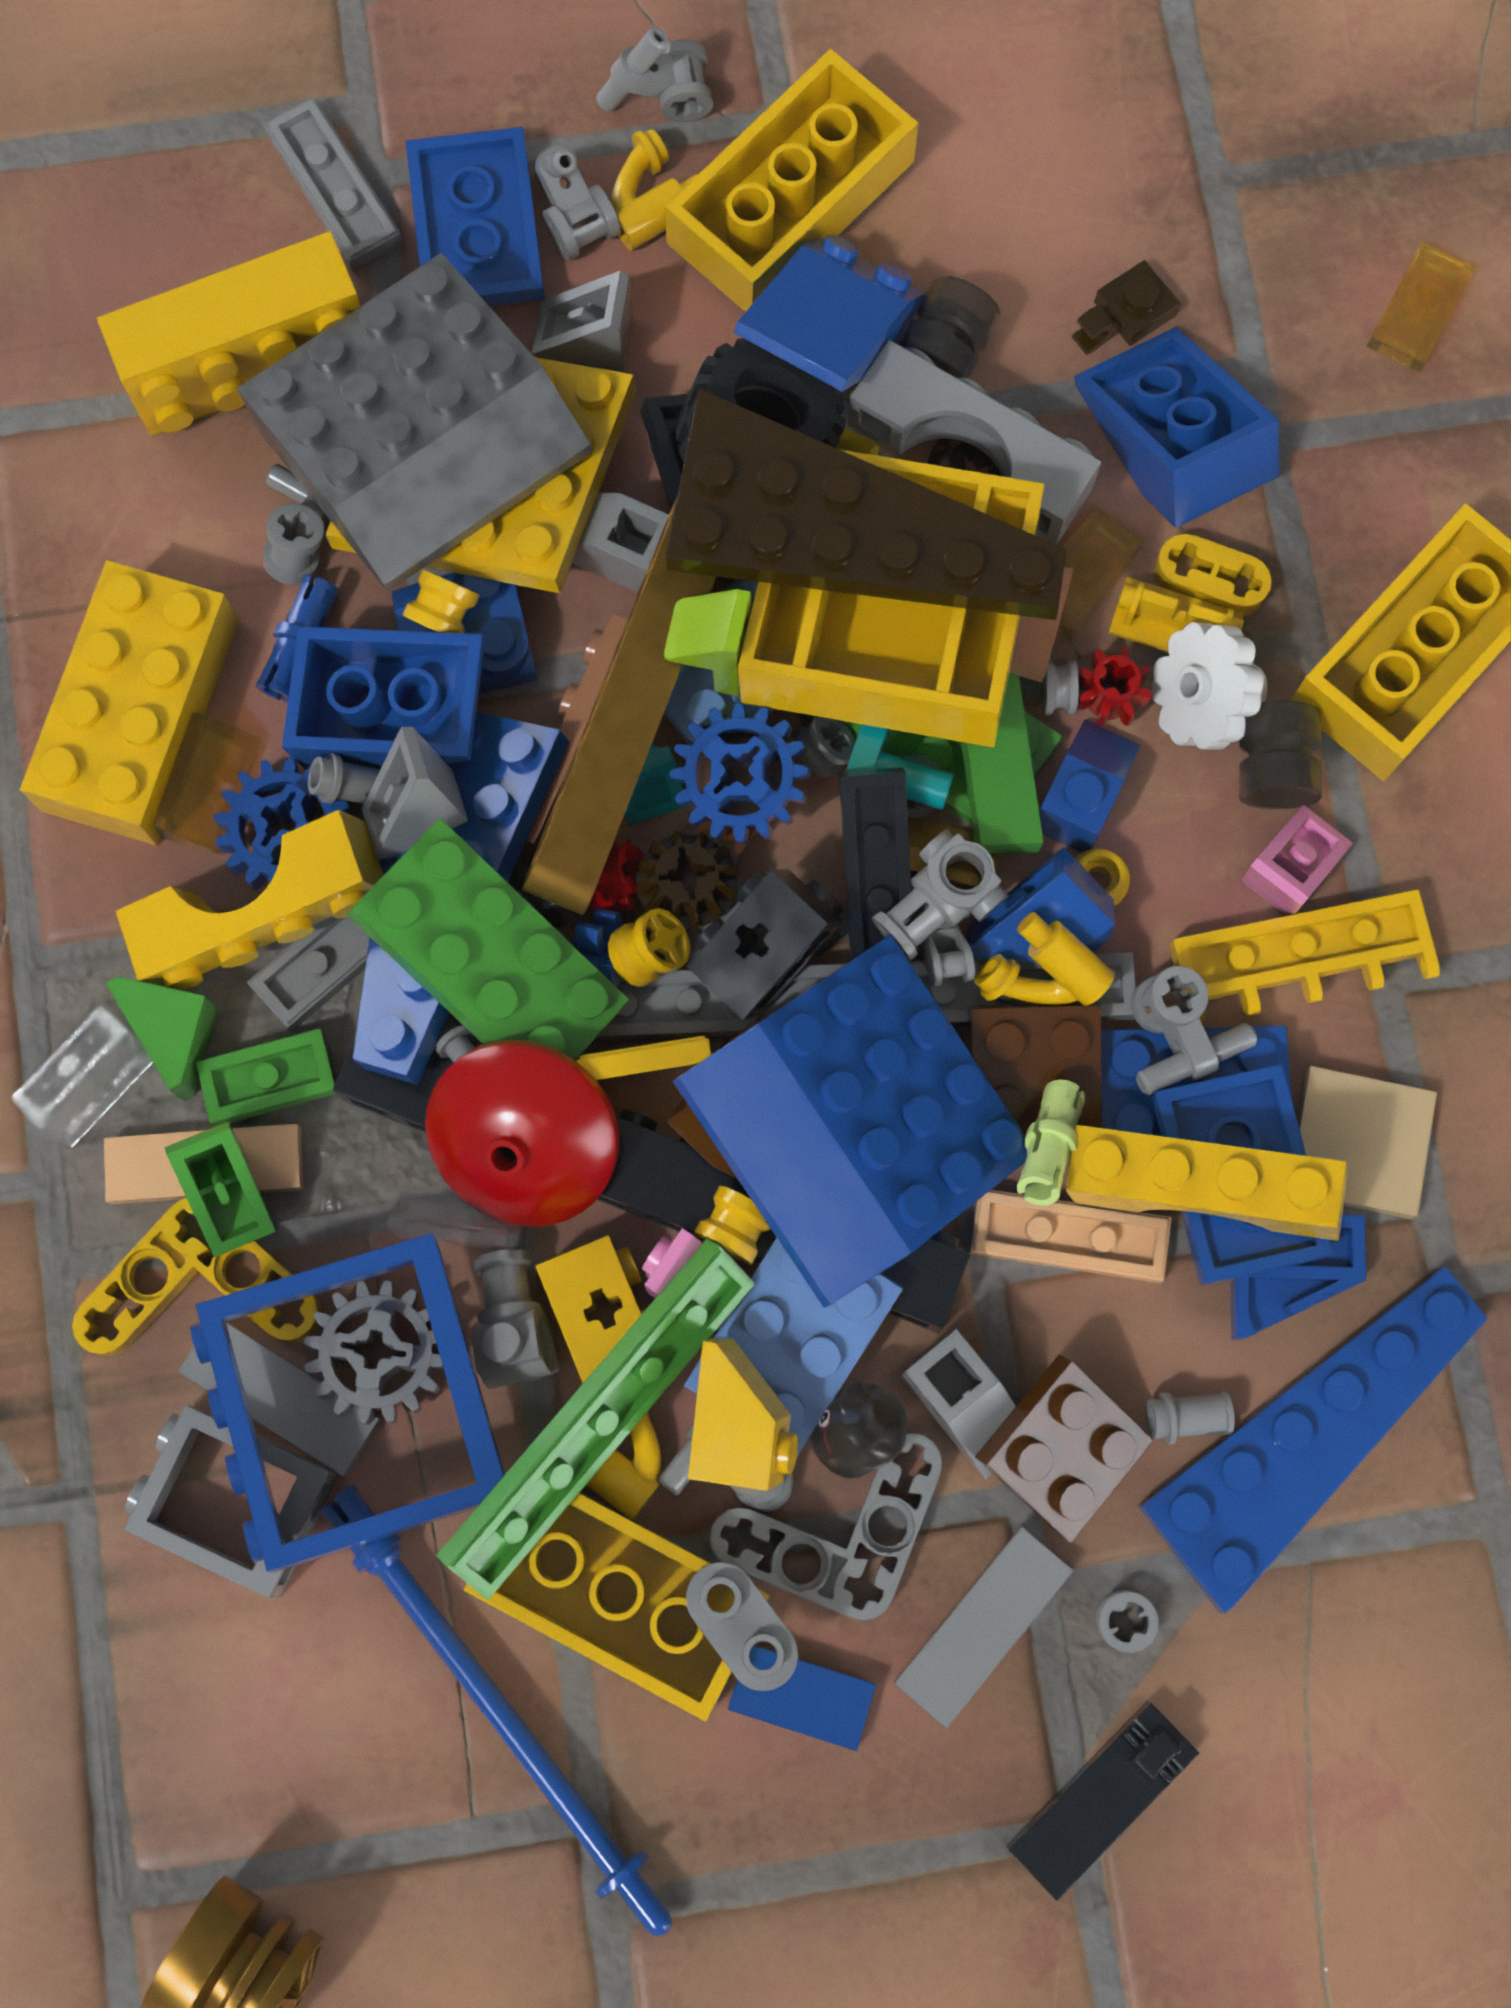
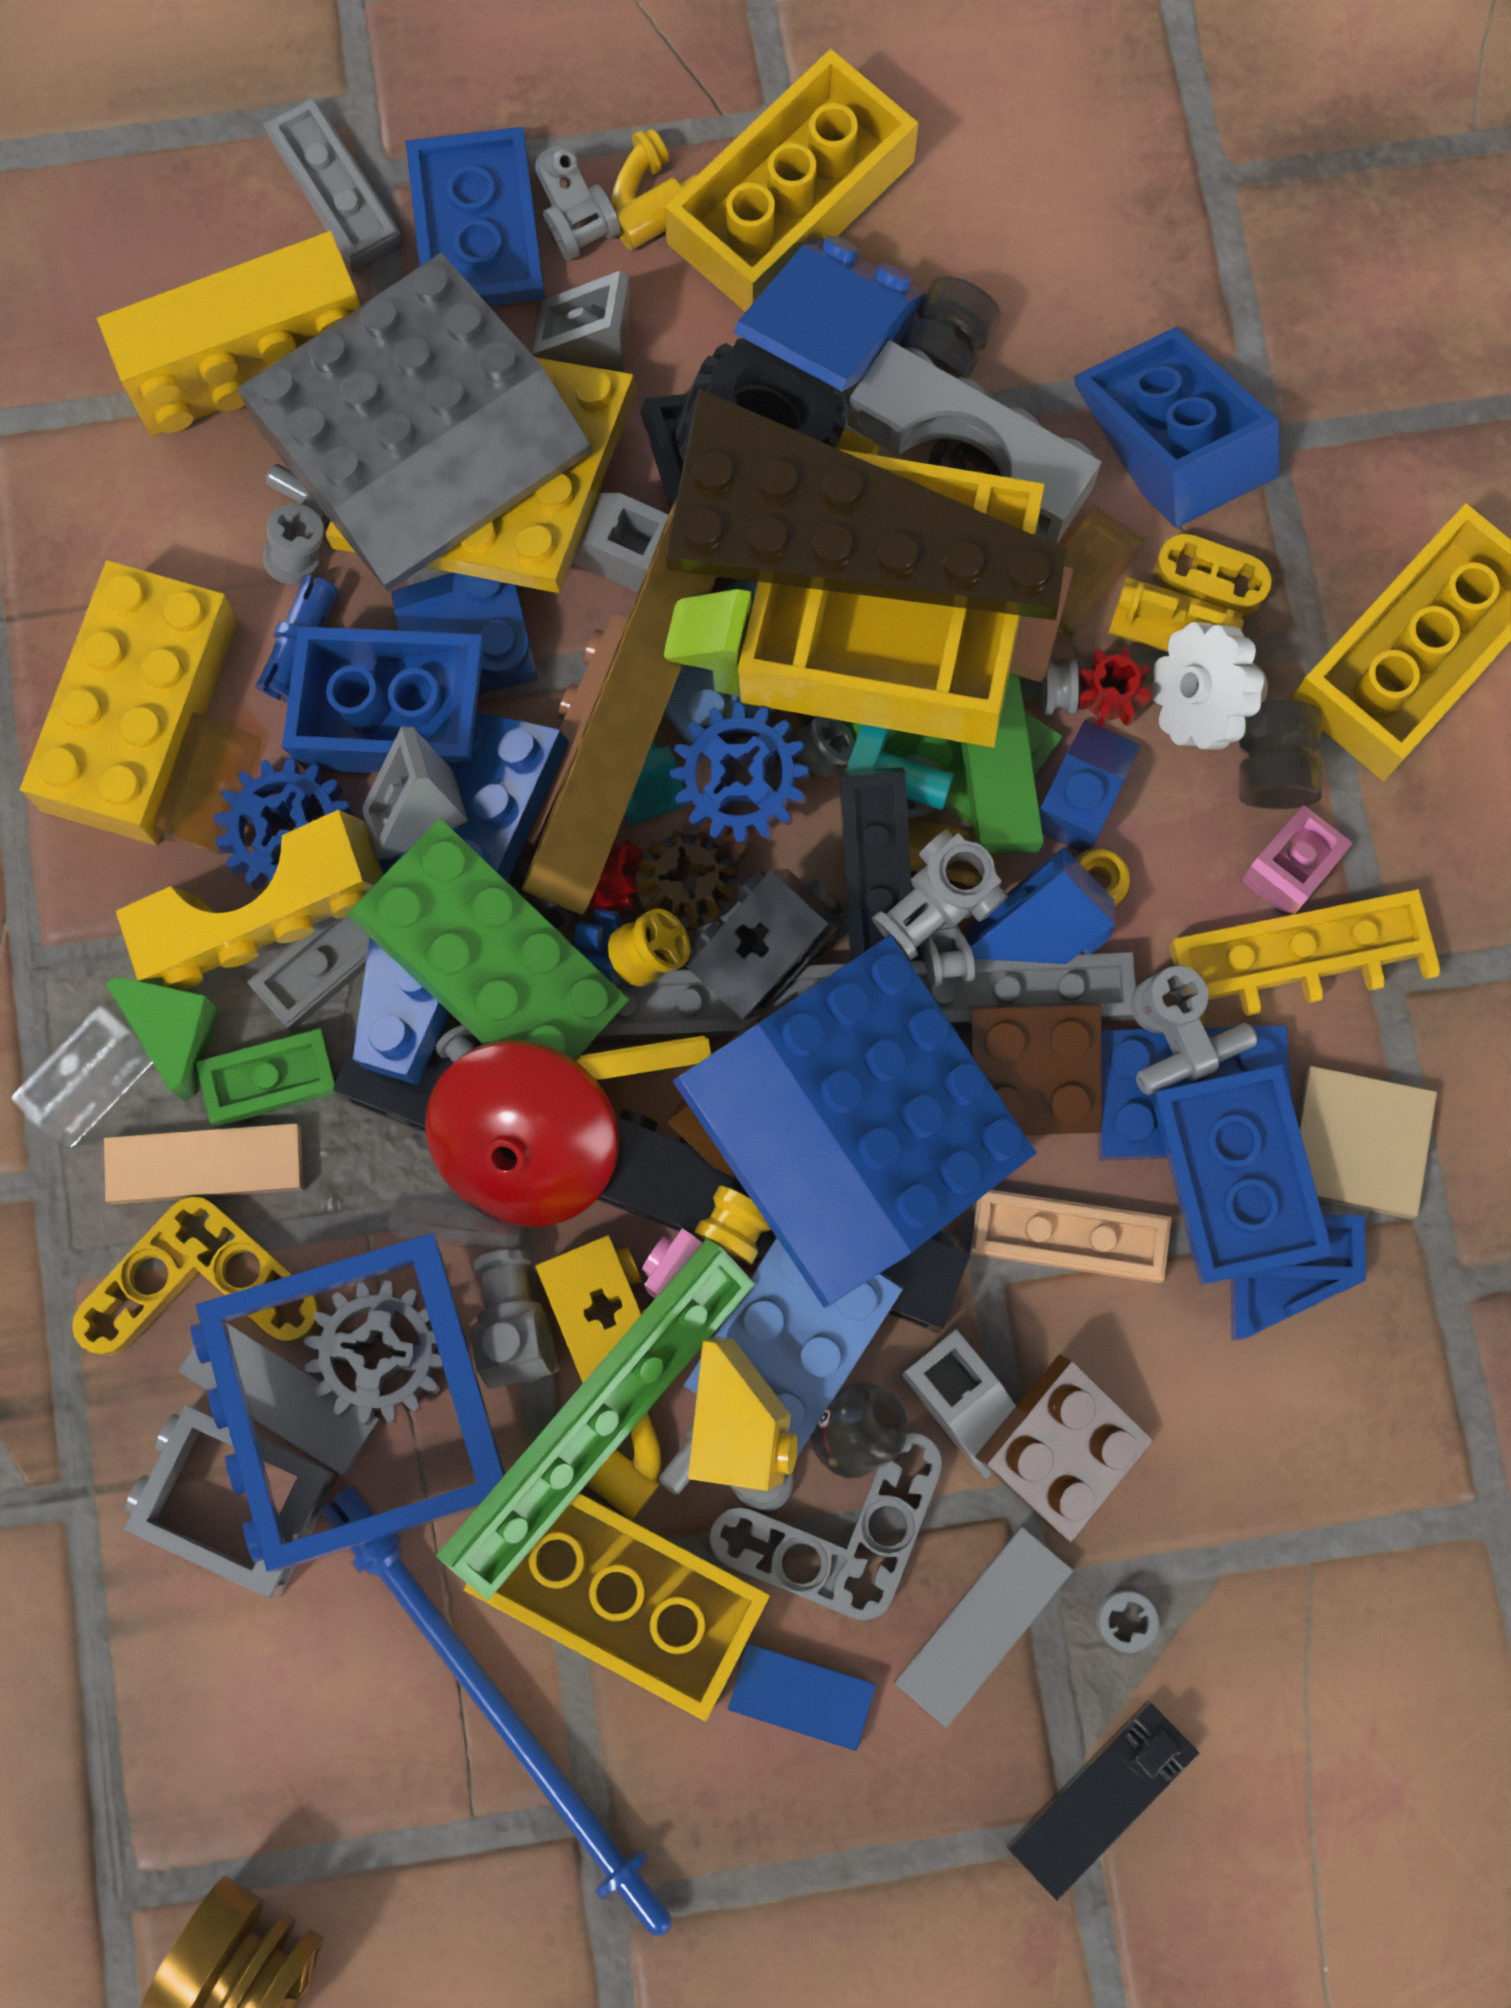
bright green slope [164,1122,276,1257] -> none
light grey pin [308,753,380,804] -> none
yellow wheel [402,568,480,633] -> none
light grey piece [596,27,714,122] -> none
light grey plate [686,1562,798,1691] -> none
yellow plant [974,912,1115,1006] -> none
yellowish green pin [1017,1079,1086,1206] -> none
yellow arch [1065,1125,1348,1241] -> none
dark brown plate [1072,260,1181,355] -> none
blue wing [1138,1267,1488,1614] -> none
light grey pin [1146,1392,1235,1445] -> none
clear yellow plate [1366,241,1476,373] -> none

